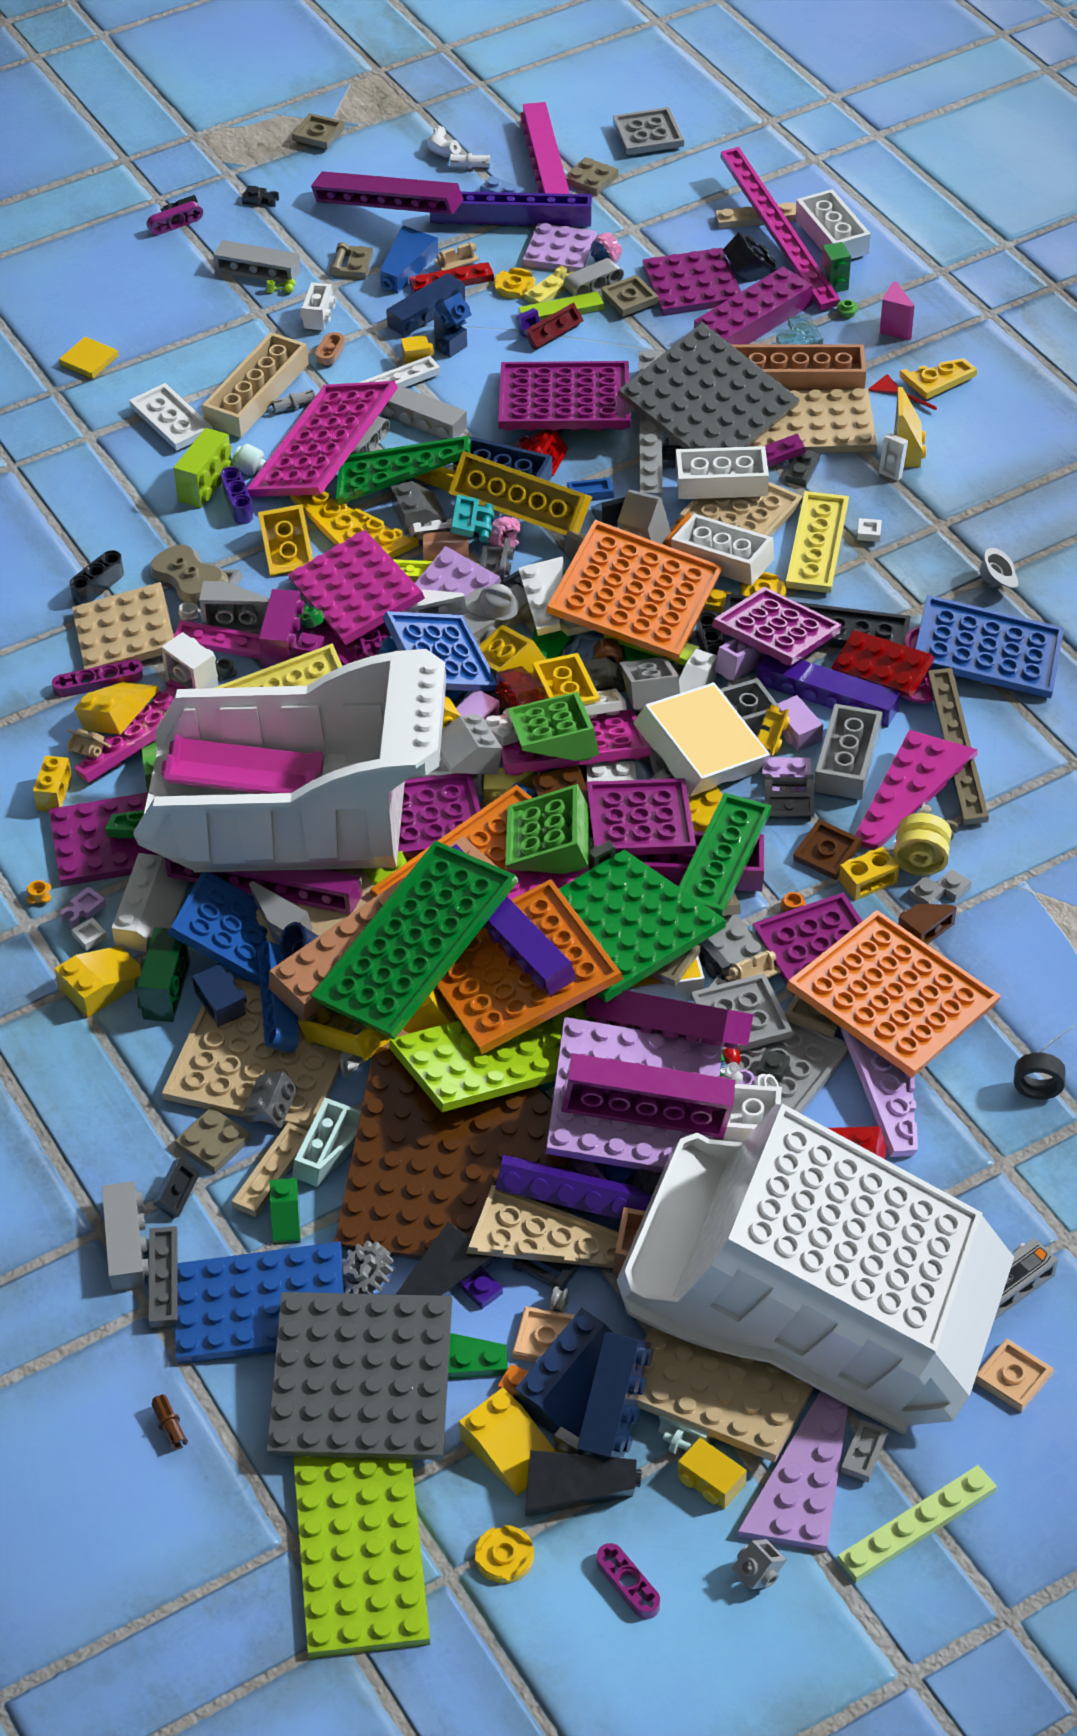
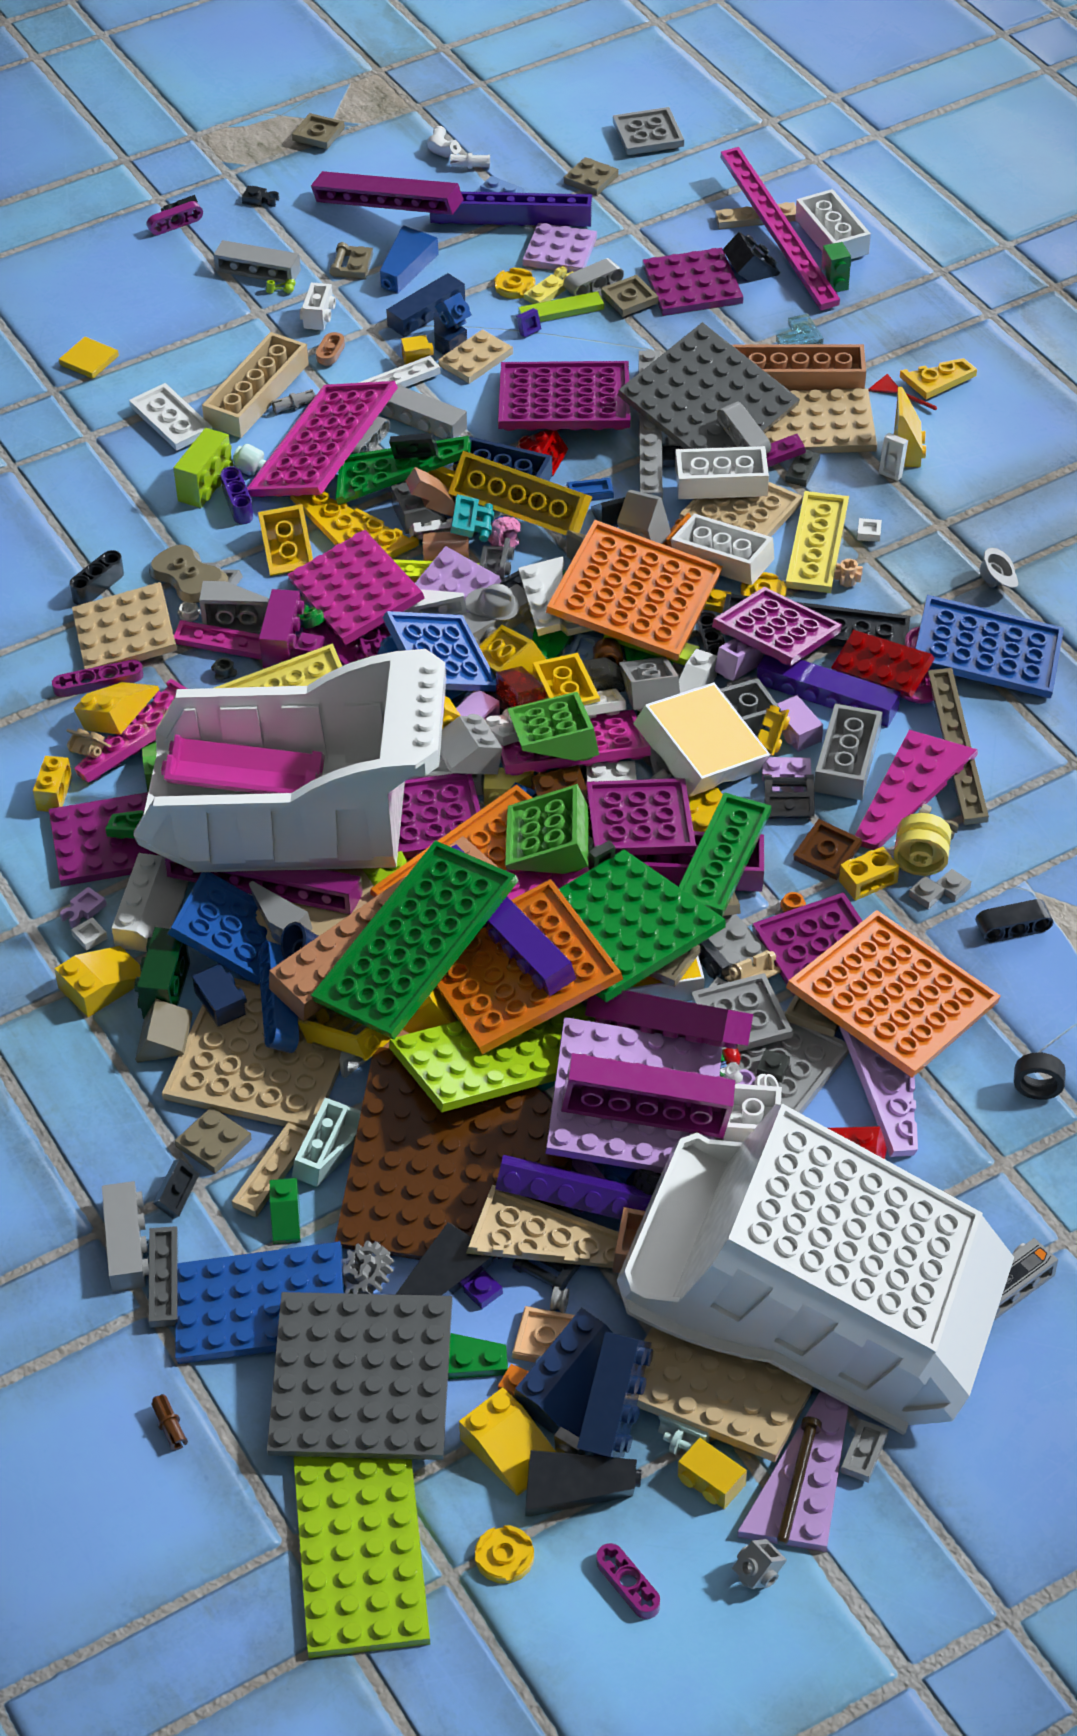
light orange plate [26,880,52,904] -> none
white brick [161,632,218,689] -> none
flat silver bracket [241,1071,298,1129] -> none
red plate [409,262,494,293] -> none
tan hinge [434,242,480,270] -> none
dark pink brick [520,102,570,194] -> none
dark red plate [523,302,584,349] -> none
bright pink piece [590,232,622,263] -> none
magenta brick [694,267,813,345] -> none
bright green plate [837,299,858,318] -> none
yellowish green plate [837,1465,997,1583] -> none
dark pink slope [879,281,915,340] -> none
reddish brown slope [898,904,957,945] -> none
light nougat tile [974,1338,1054,1413] -> none
none -> dark tan slope [135,999,193,1063]
none -> black plate [389,433,438,459]
none -> nougat slope [406,467,456,517]
none -> tan plate [439,329,513,384]
none -> light grey beam [717,402,771,454]
none -> dark brown bar [777,1416,822,1546]
none -> light nougat gear [834,559,863,587]
none -> black beam [975,899,1054,943]

